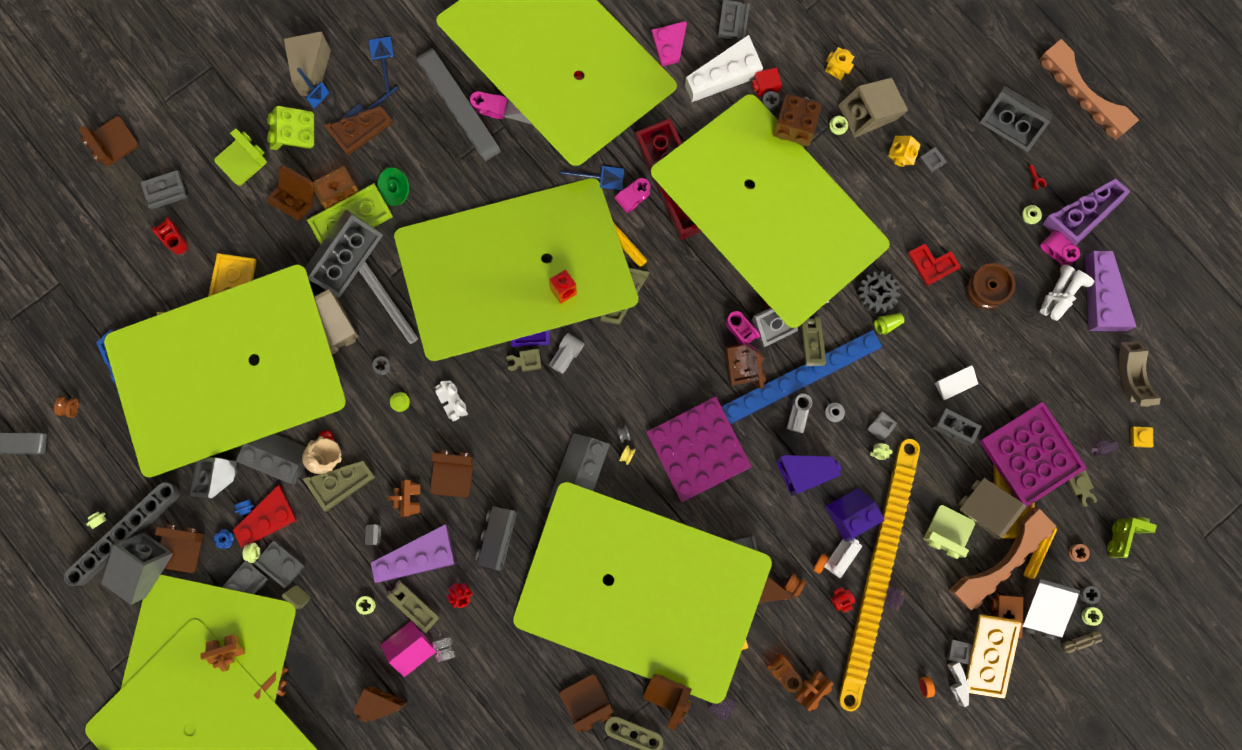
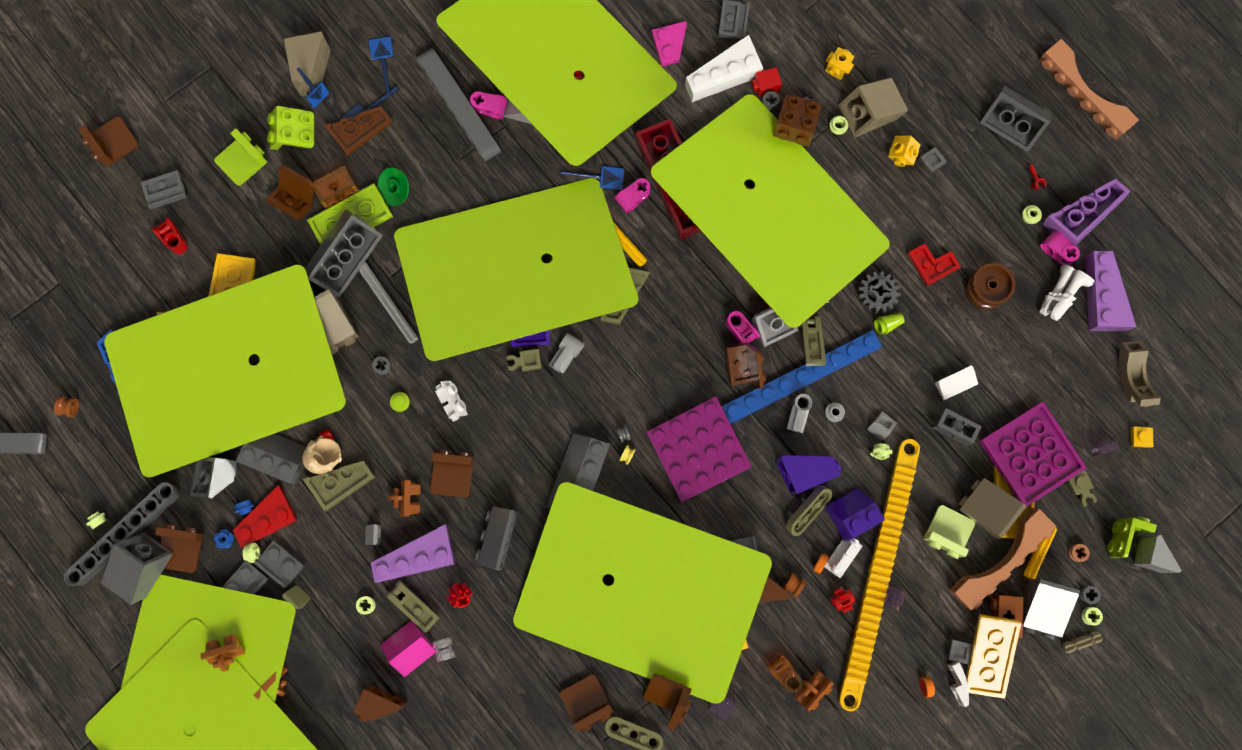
red brick [549,269,577,304] -> none
none -> olive plate [786,485,832,536]
none -> light grey slope [1134,535,1182,573]

